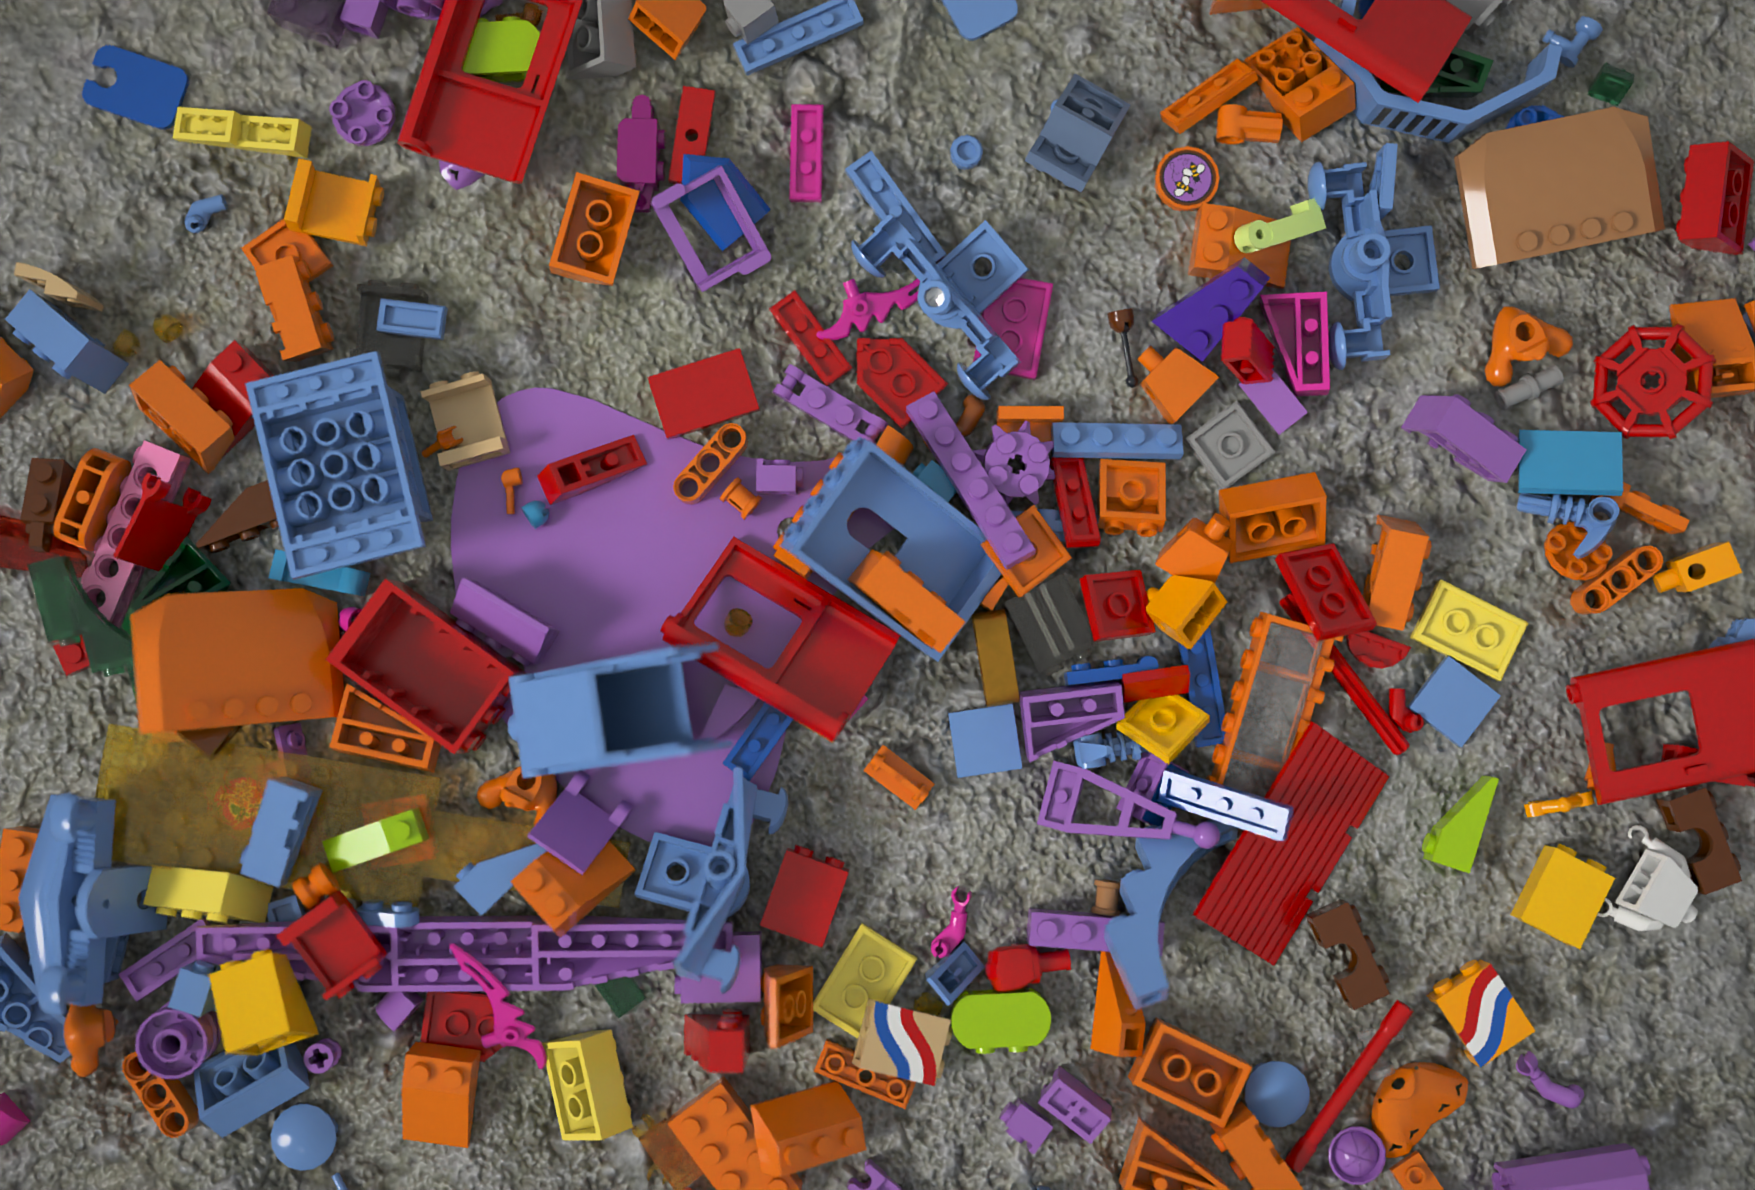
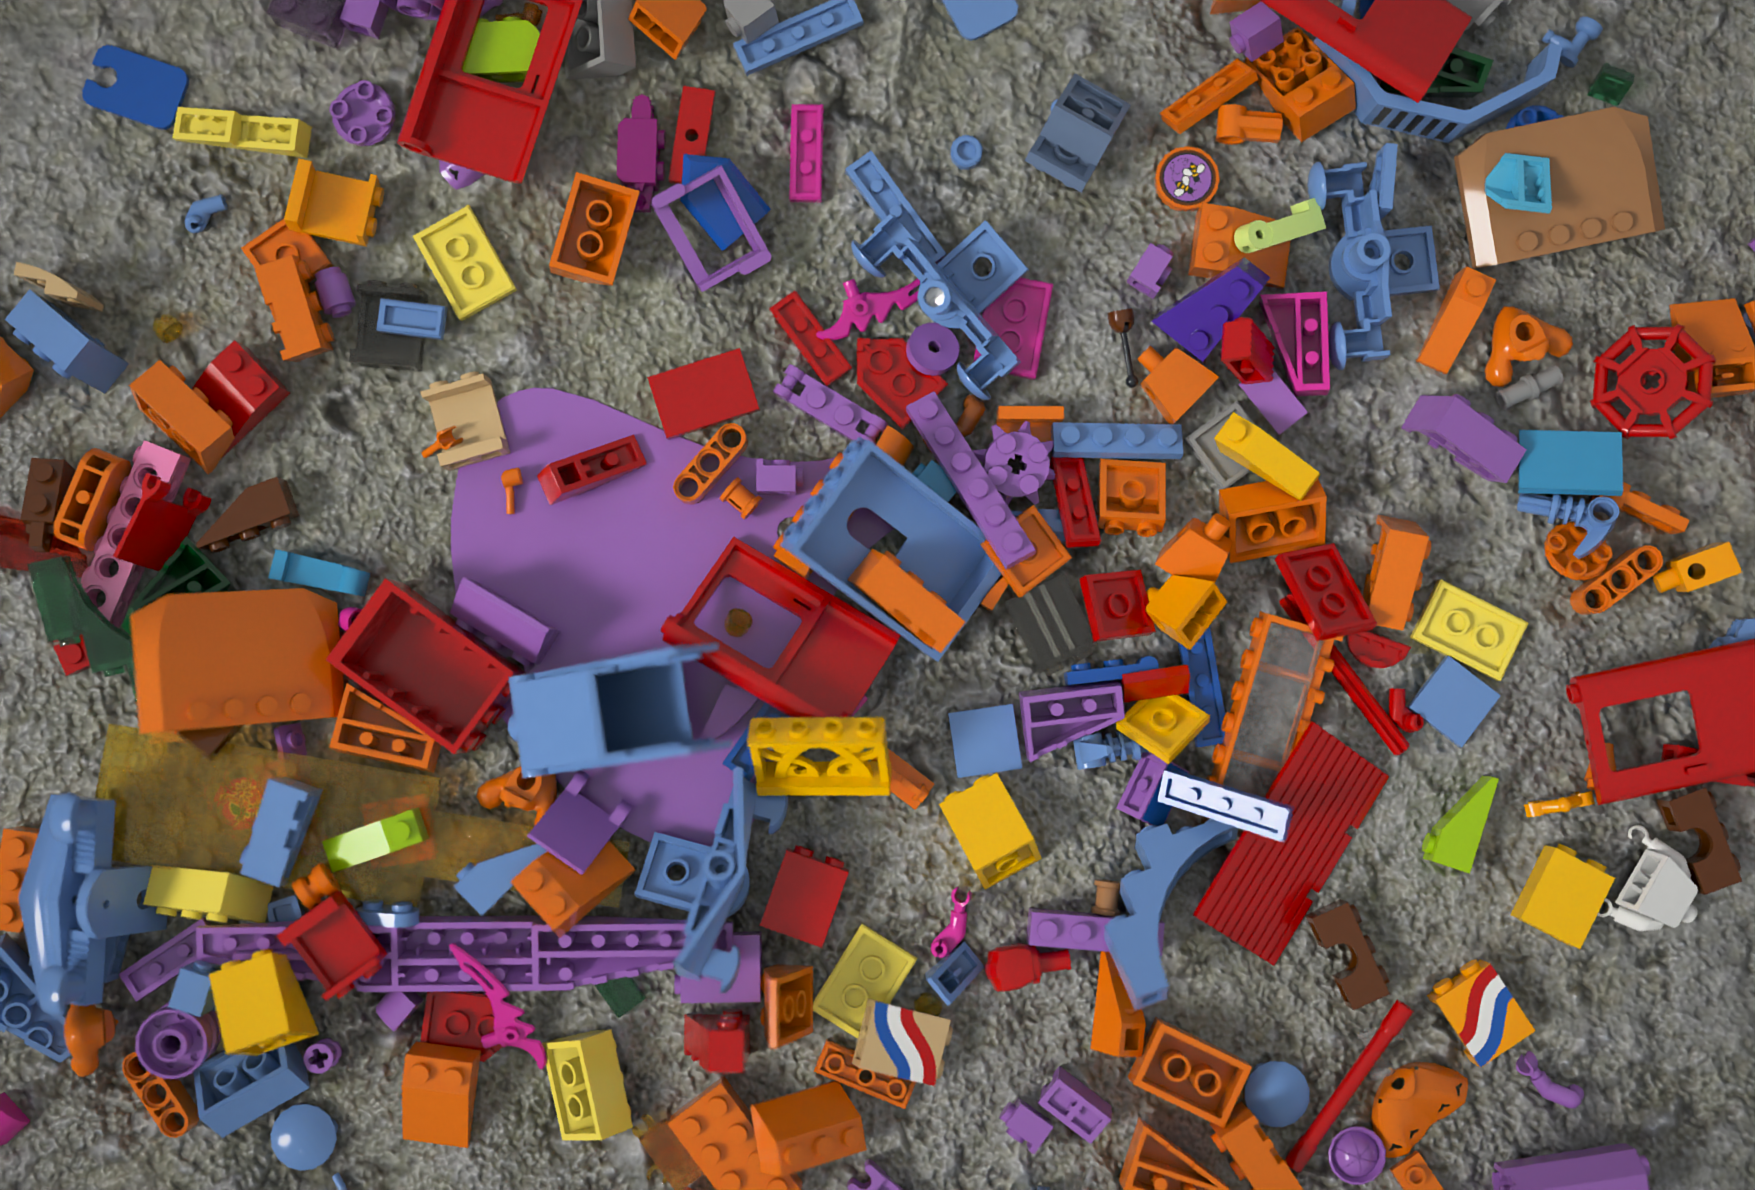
clear yellow hinge [111,328,140,357] -> none
medium blue wedge [245,351,433,579] -> none
dark azure hinge [521,500,549,529] -> none
lime brick [950,987,1051,1054] -> none
pearl gold beam [972,609,1020,707] -> none
medium lavender plate [1037,760,1220,849] -> none
red slope [1676,141,1754,255] -> none
none -> medium lavender brick [314,267,356,318]
none -> light yellow tile [413,205,517,322]
none -> yellow fence [747,717,892,796]
none -> medium lavender piece [906,323,959,376]
none -> yellow slope [939,773,1042,889]
none -> medium lavender brick [1126,243,1174,299]
none -> yellow slope [1214,412,1320,501]
none -> medium lavender brick [1229,2,1284,62]
none -> orange slope [1416,266,1496,375]
none -> medium azure slope [1485,153,1552,214]

